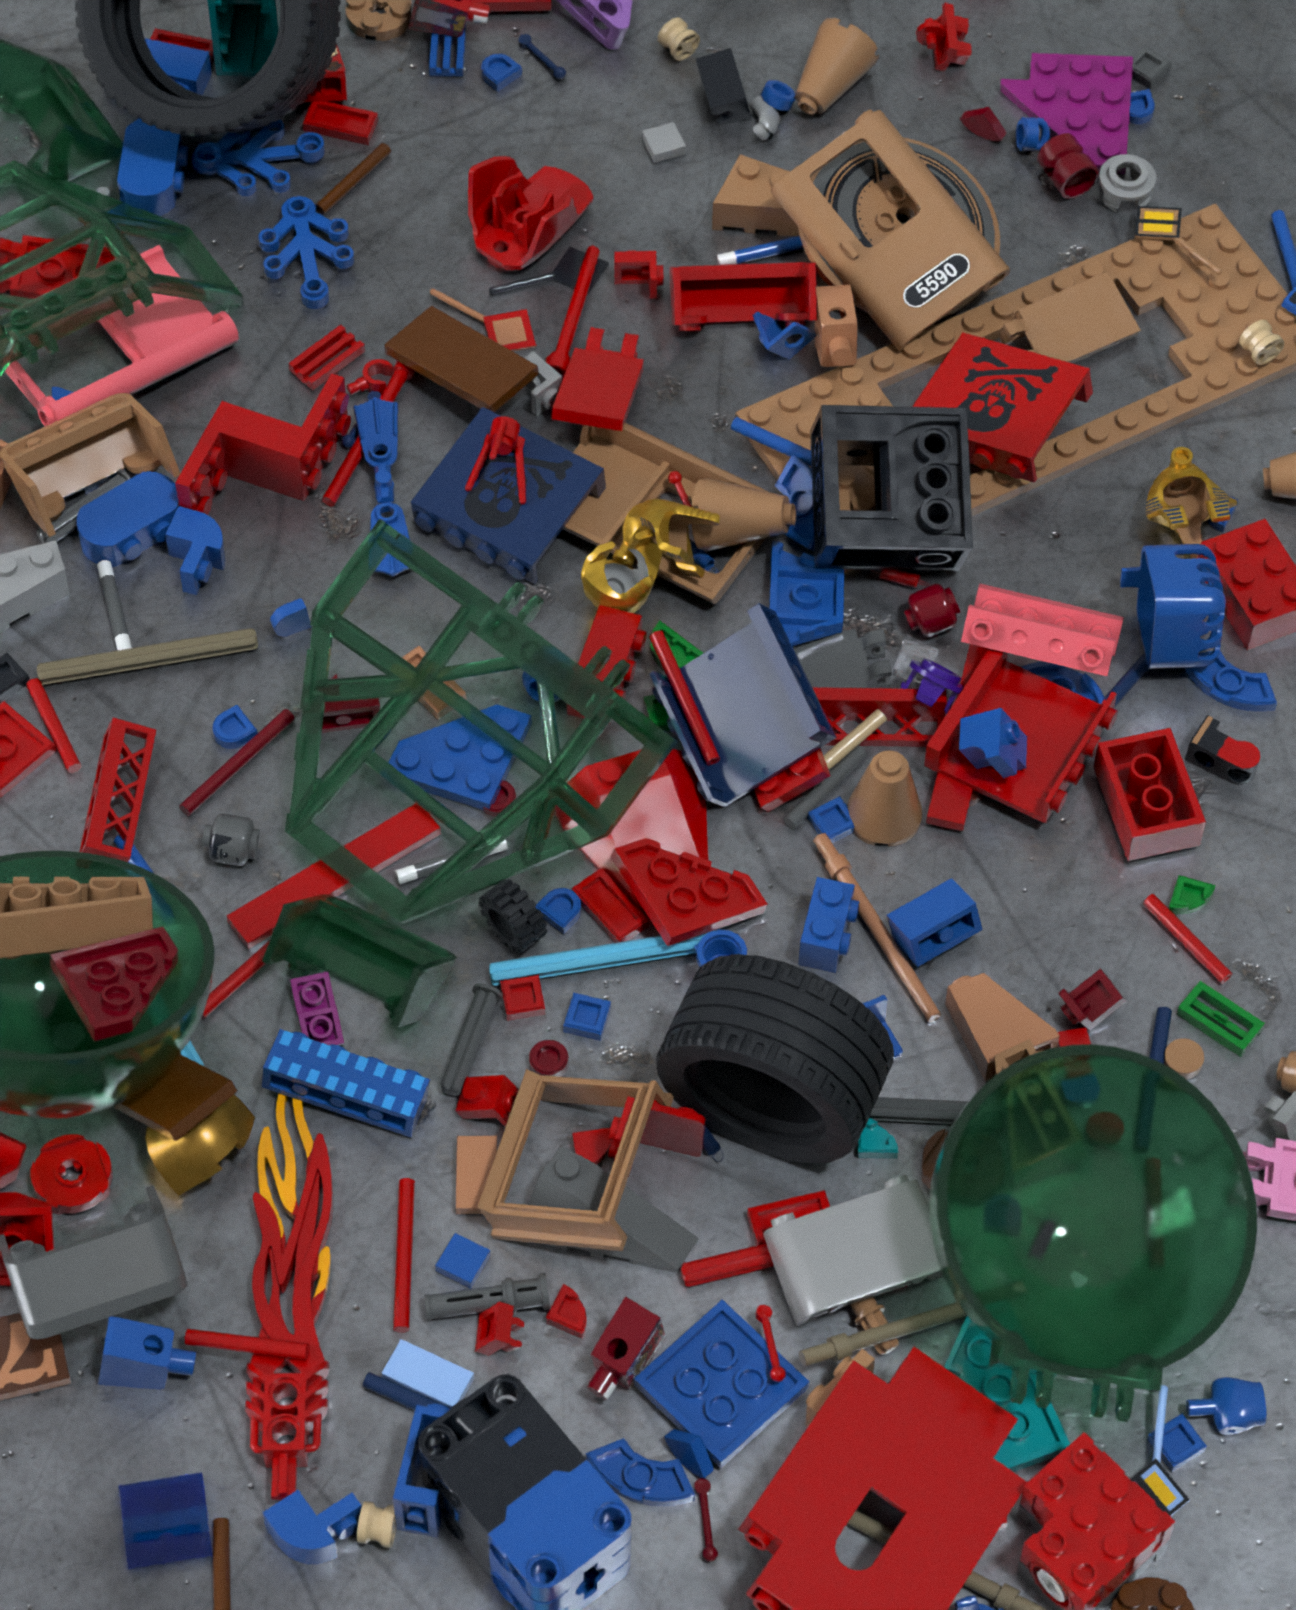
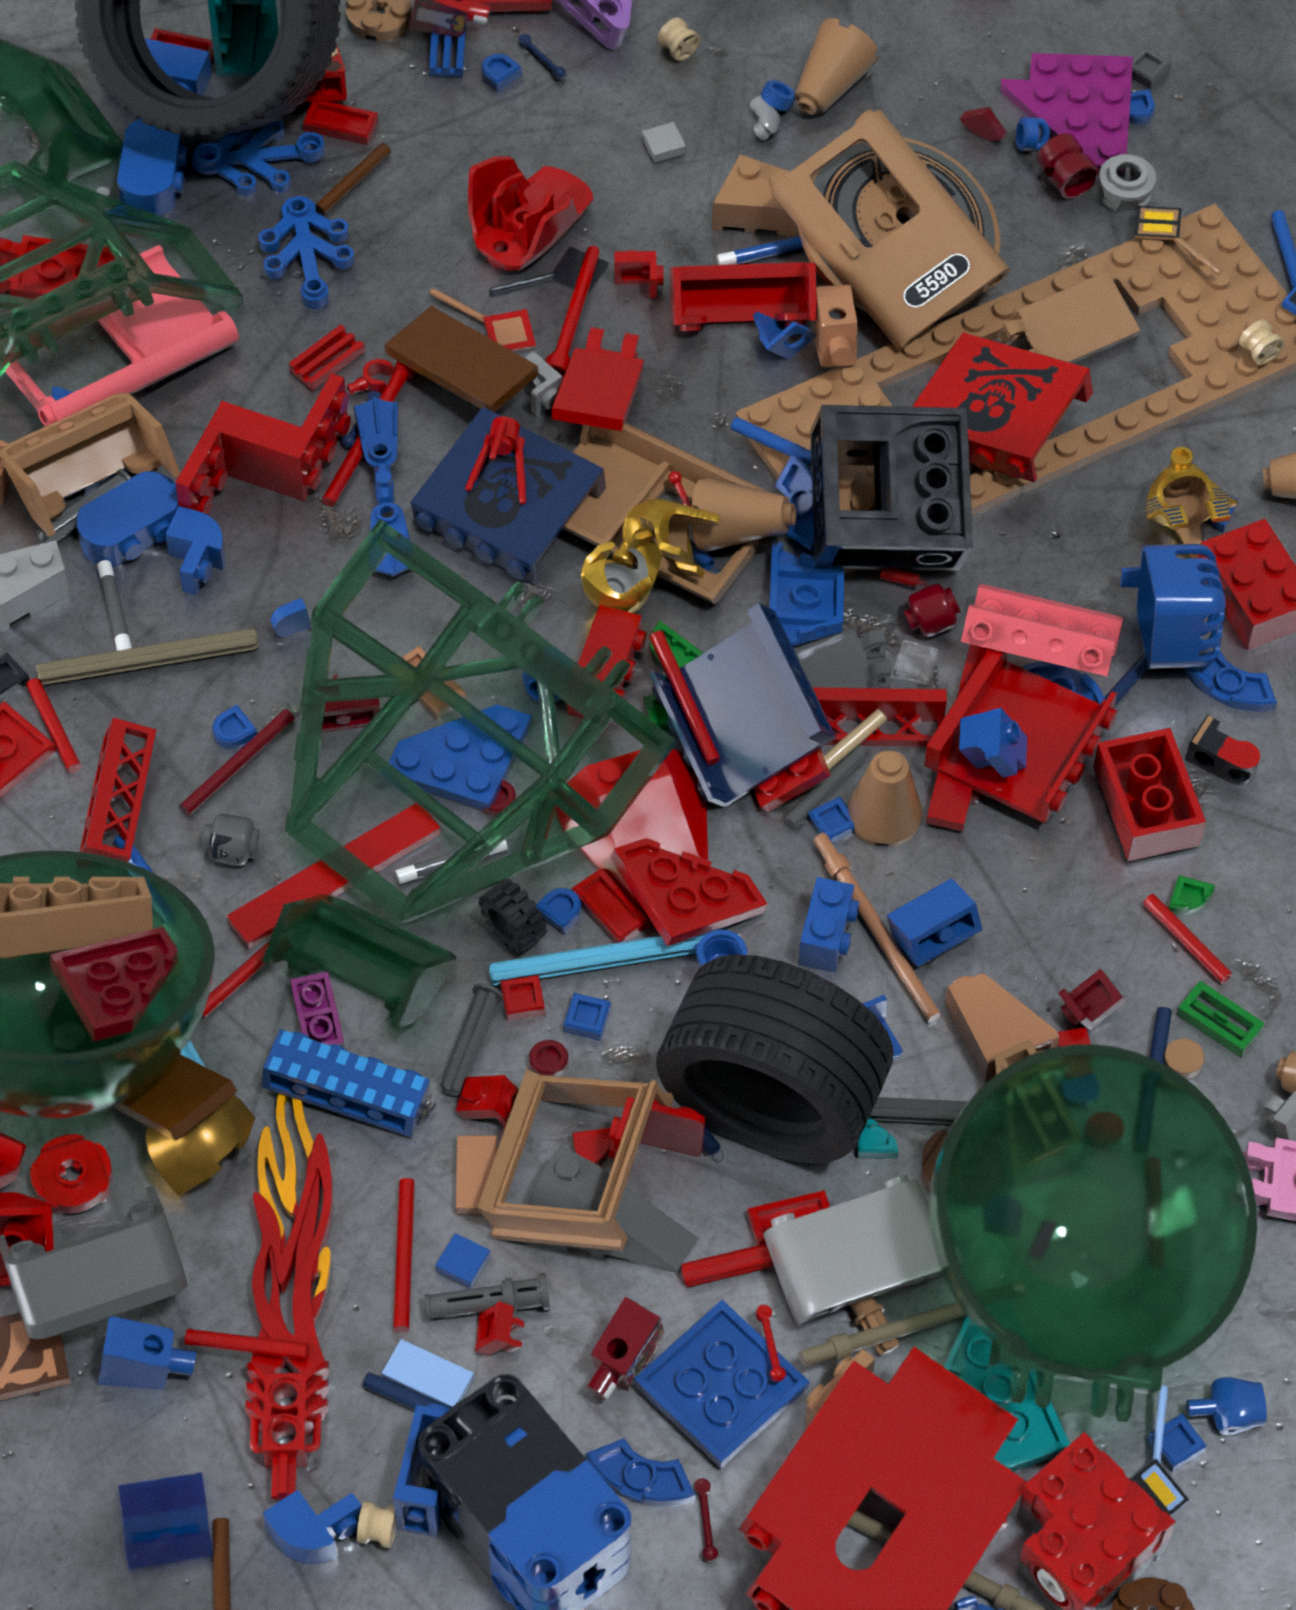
red tile [546,1284,587,1339] -> none
blue tile [664,1429,714,1478] -> none
black hinge [696,48,752,125] -> none
dark purple piece [900,658,964,714] -> none
red hips [916,2,972,72] -> none

